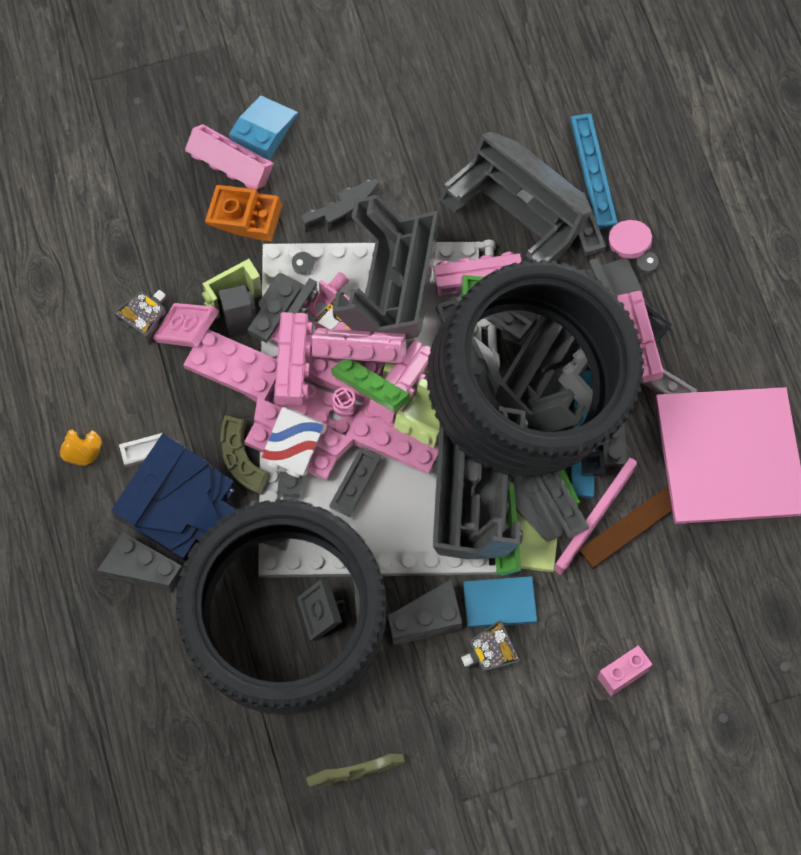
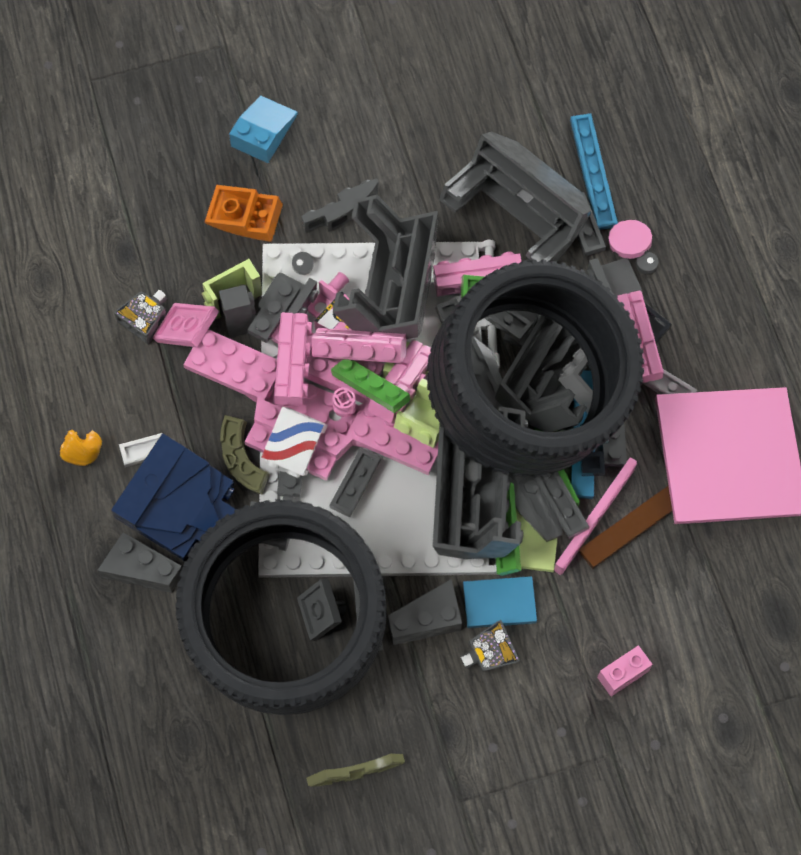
bright pink brick [185,124,274,190] -> none

